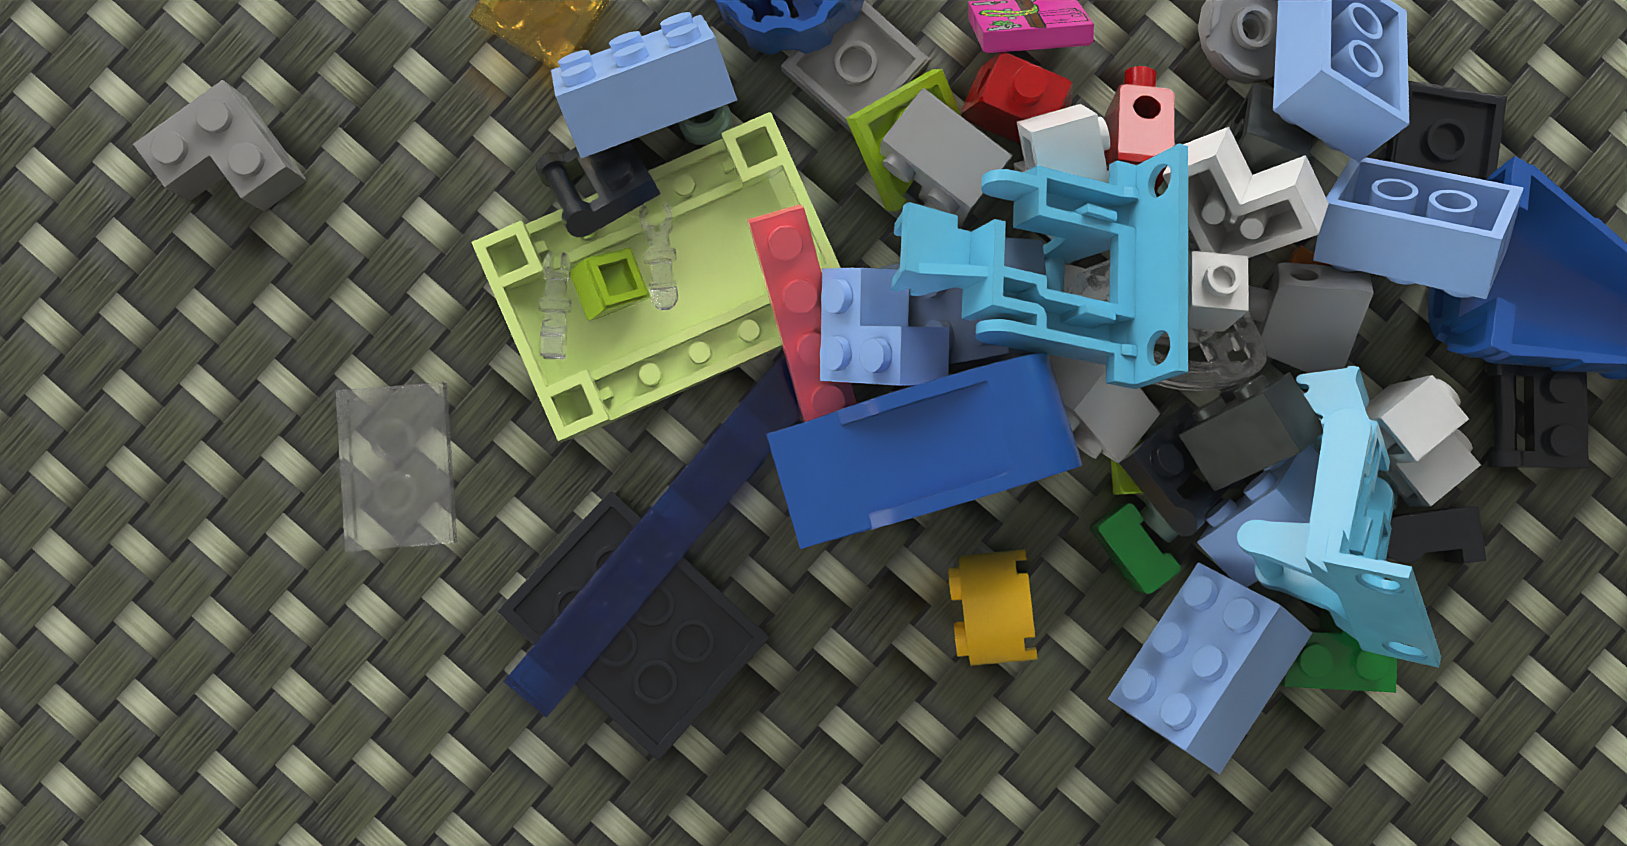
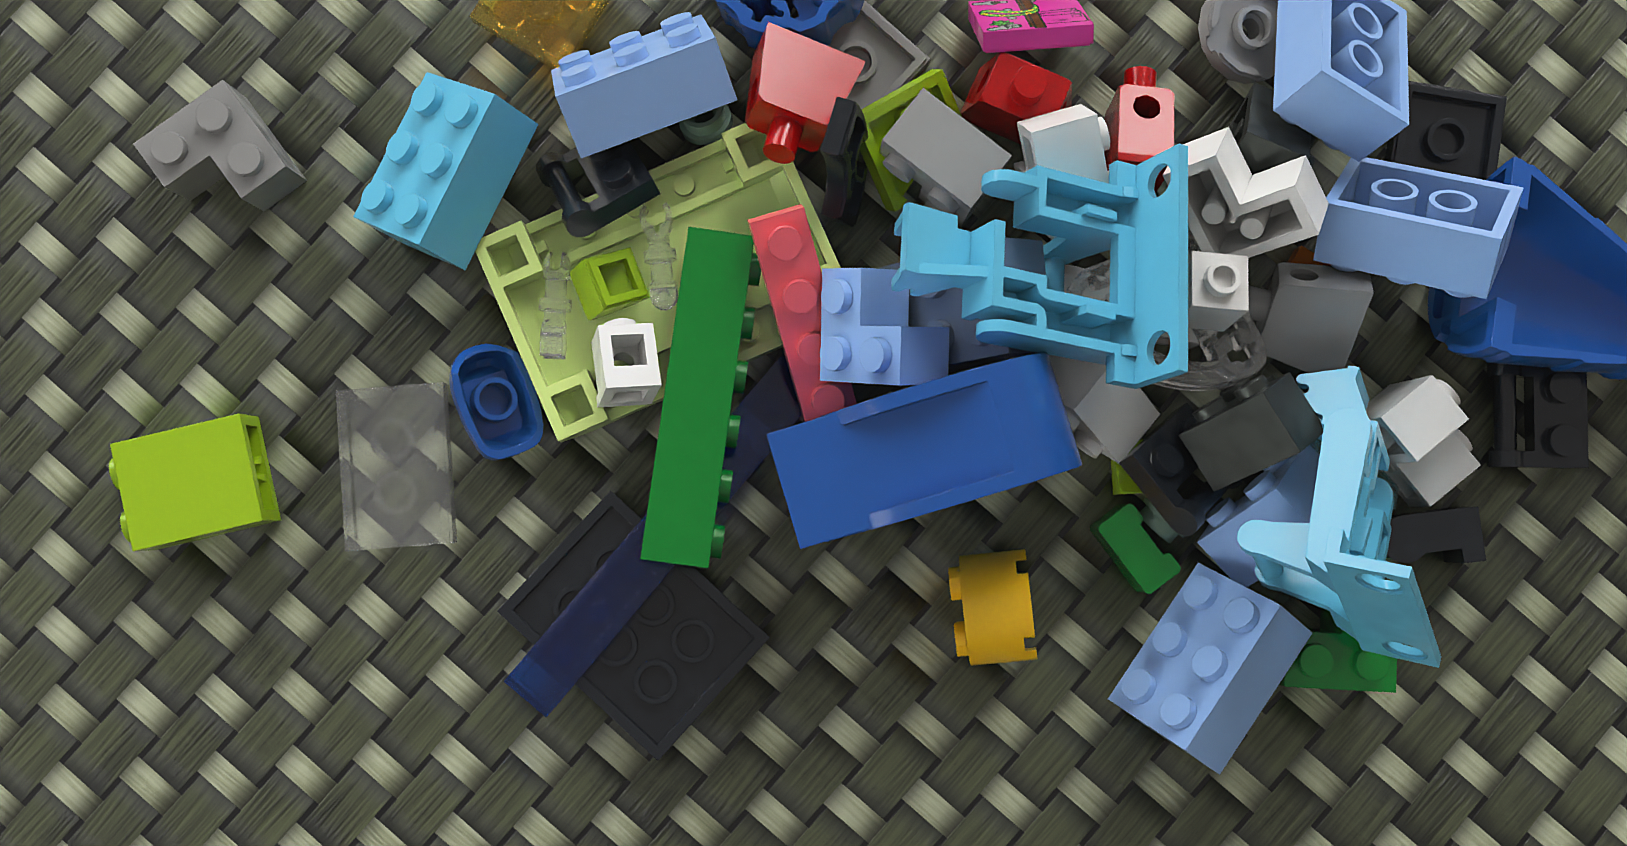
none -> lime brick [109,413,281,551]
none -> medium azure brick [353,72,539,270]
none -> blue piece [449,344,544,461]
none -> white brick [591,318,662,408]
none -> green brick [640,226,761,569]
none -> torso [745,22,865,164]
none -> black tile [820,97,868,227]

